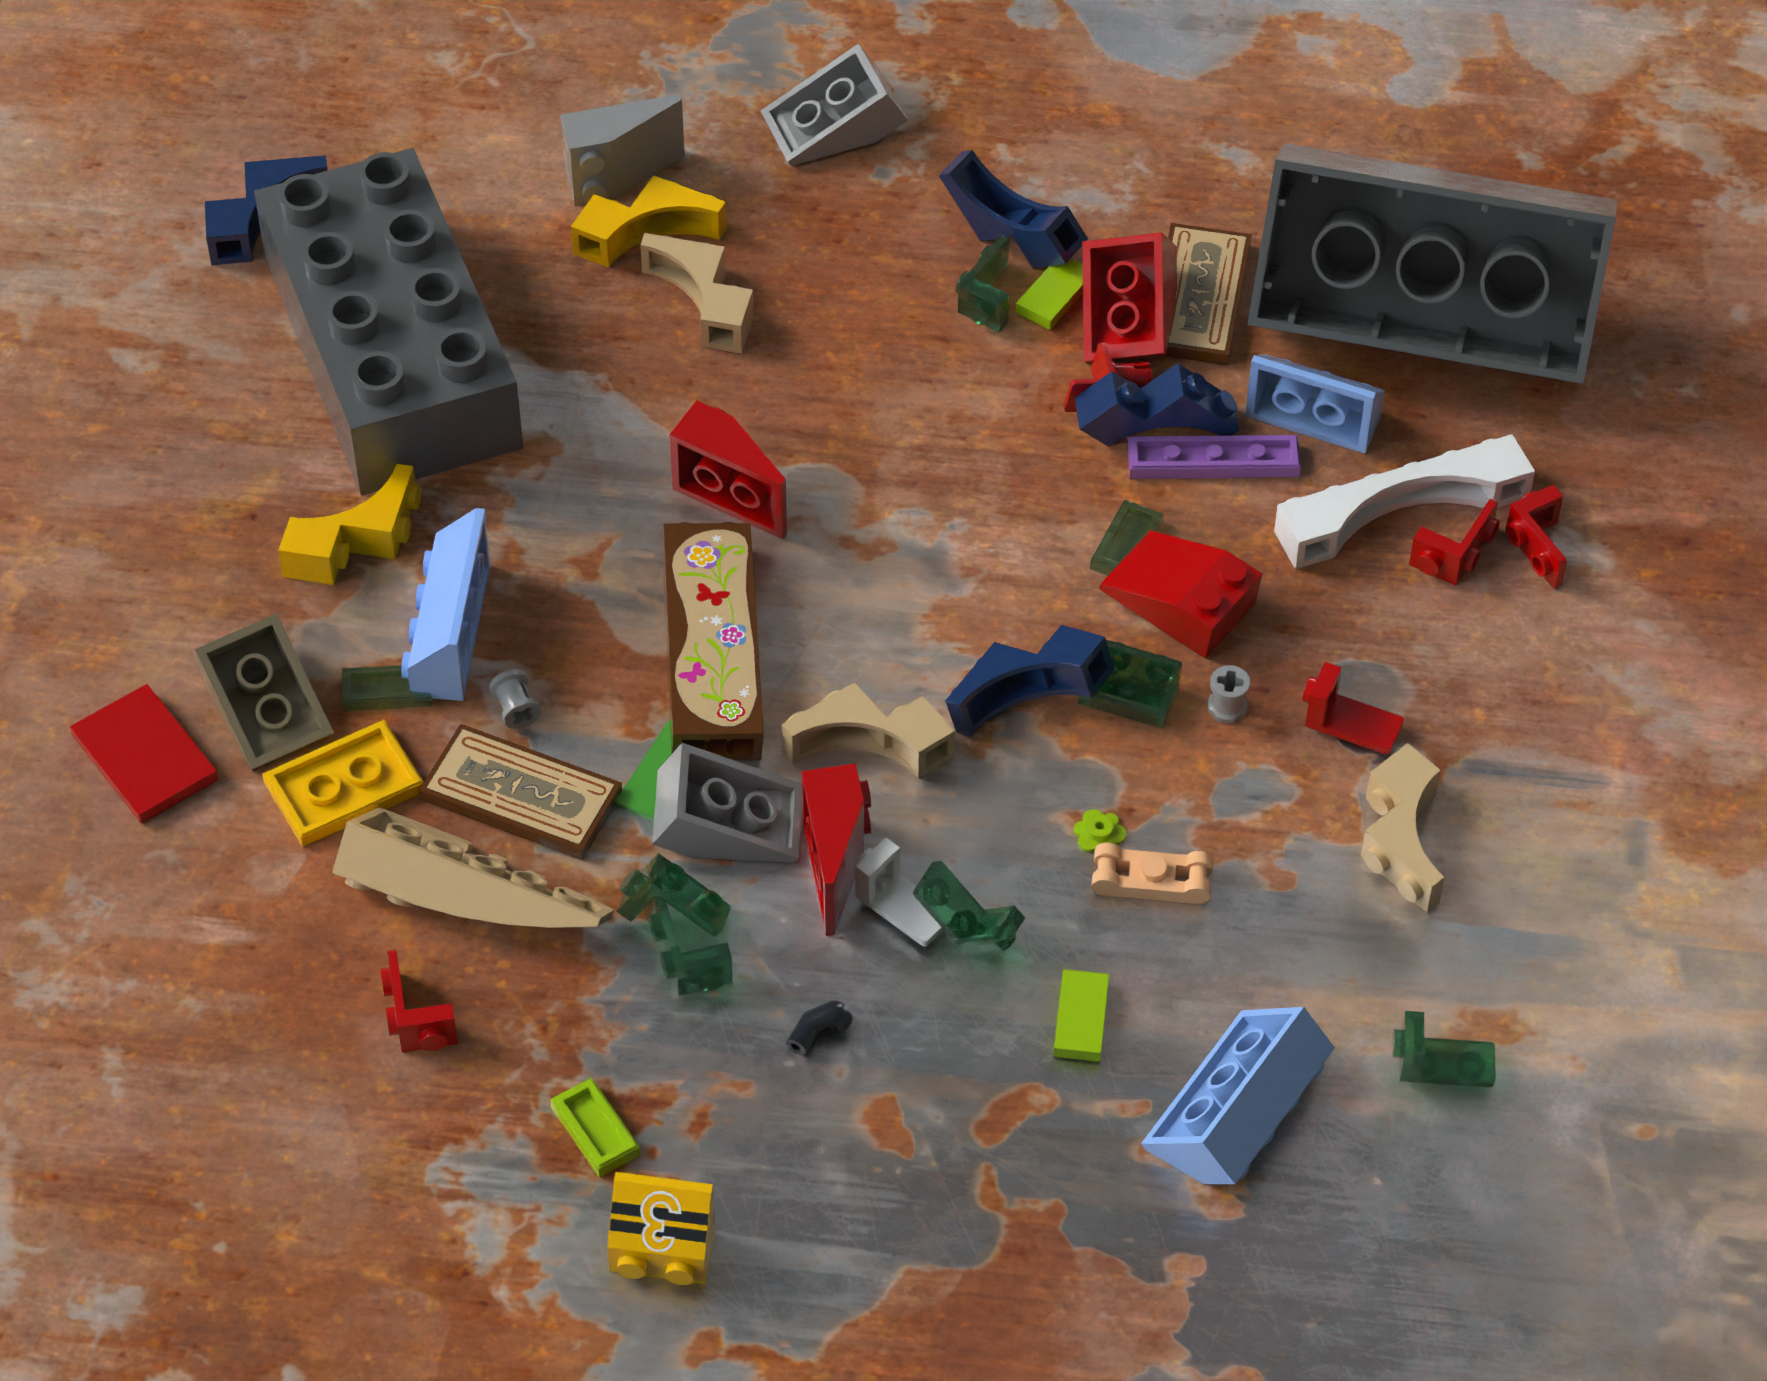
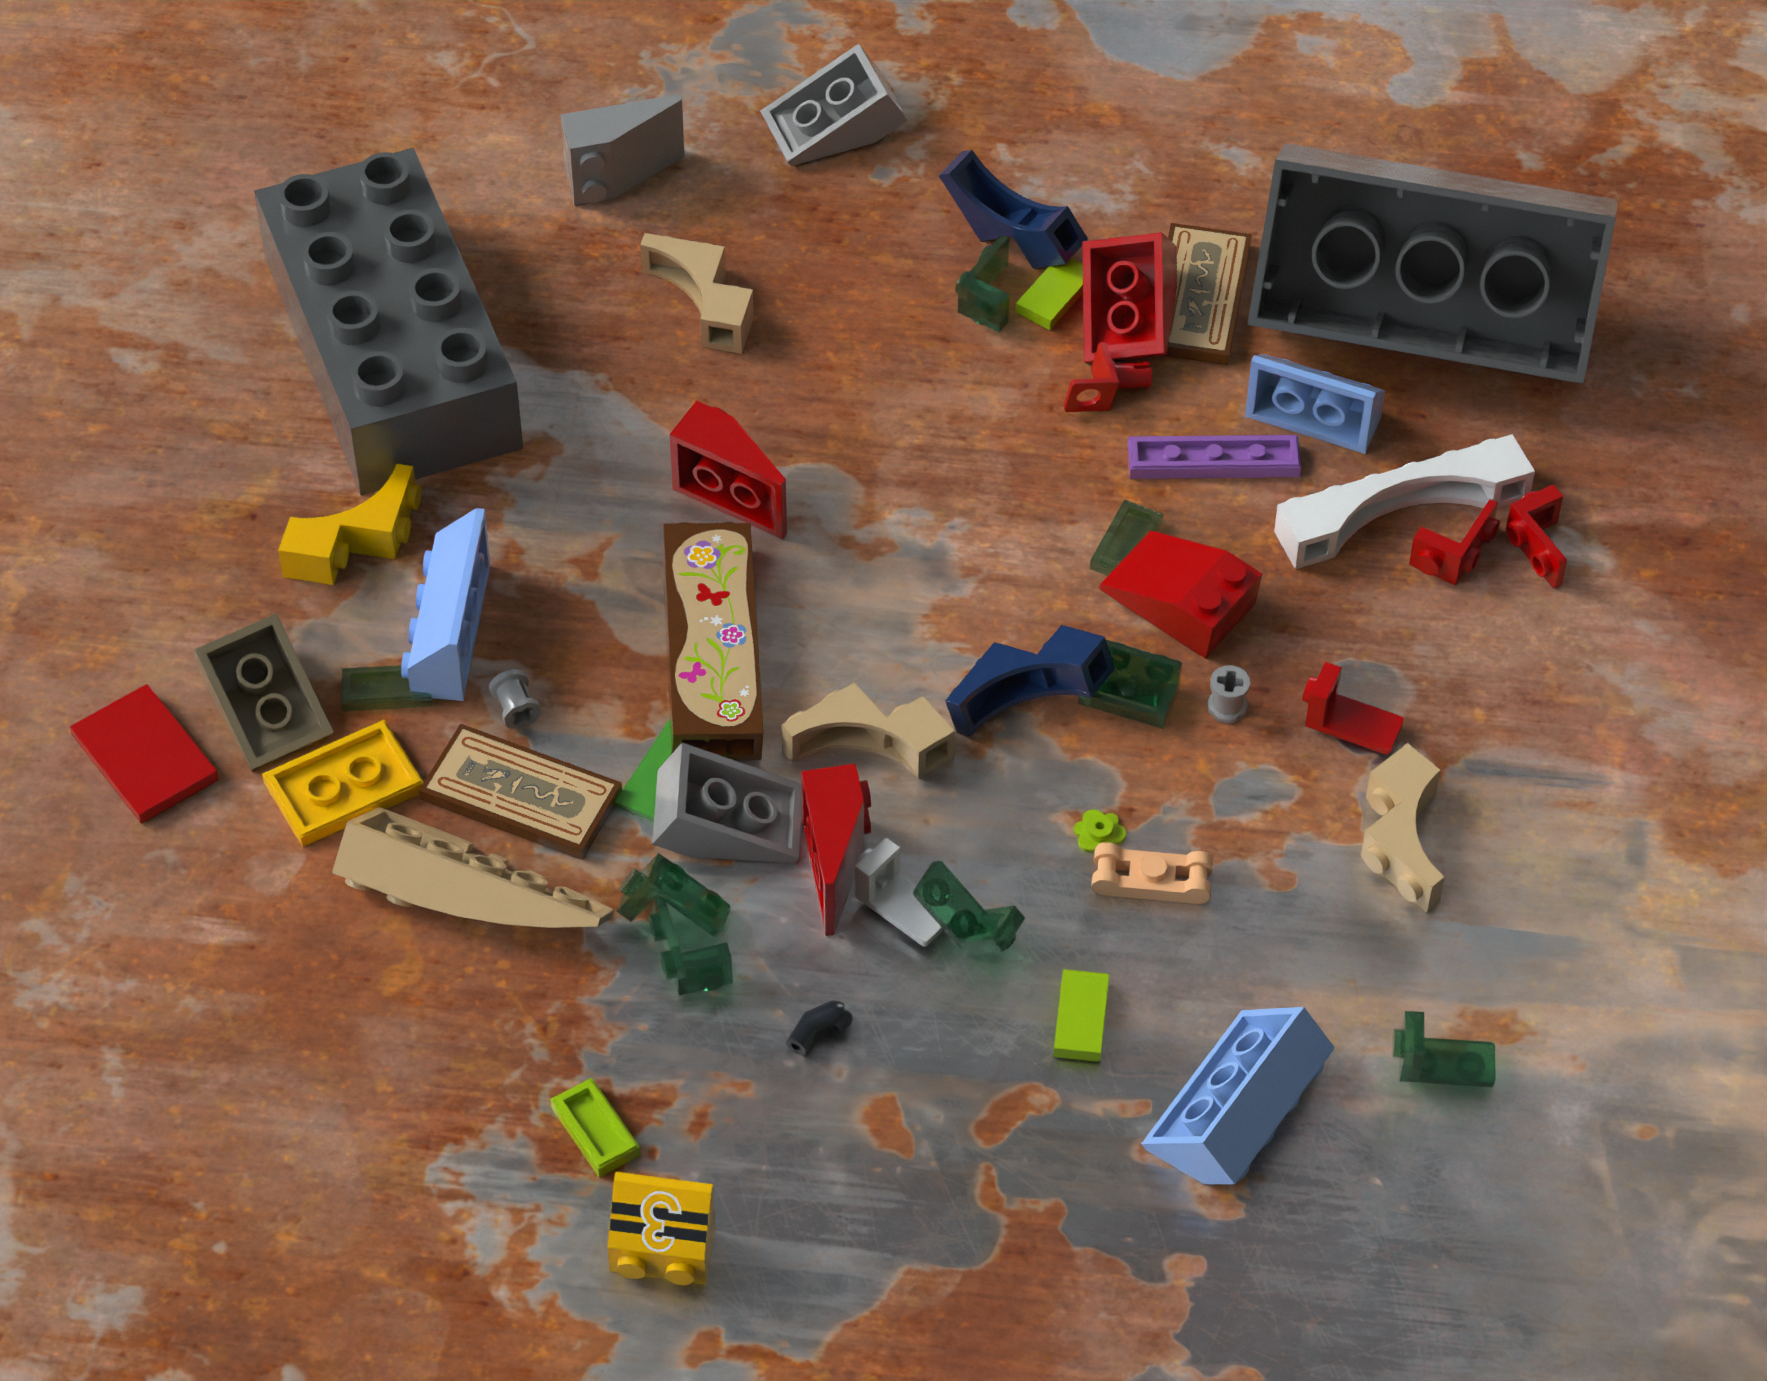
dark blue arch [205,155,328,265] -> none
red bracket [380,950,458,1053] -> none
yellow arch [571,175,727,268] -> none
dark blue arch [1075,363,1239,447] -> none

